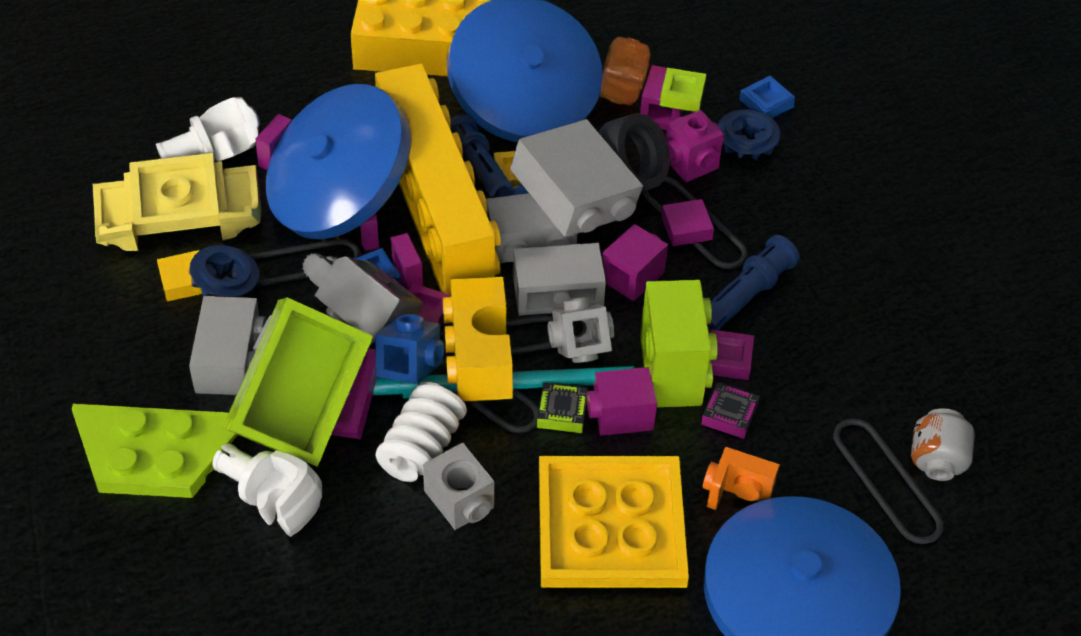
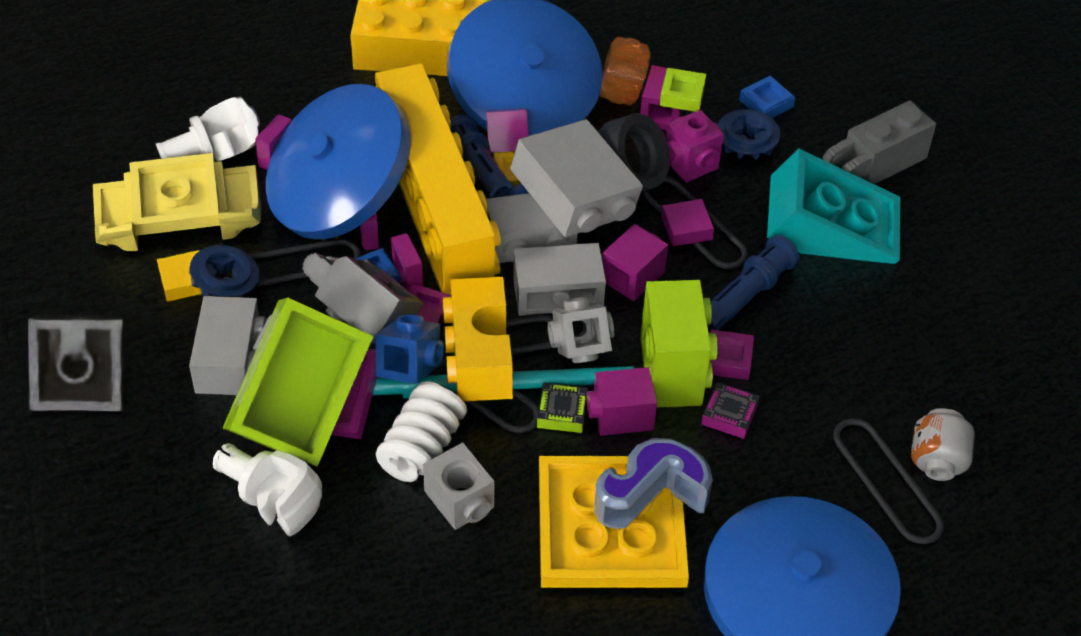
lime wing [72,404,238,498] -> none
orange bracket [703,447,780,510] -> none
none -> clear smoke slope [28,314,123,411]
none -> magenta tile [486,108,528,153]
none -> sand blue animal [594,438,713,529]
none -> teal slope [767,149,900,264]
none -> dark grey hinge [823,100,936,184]

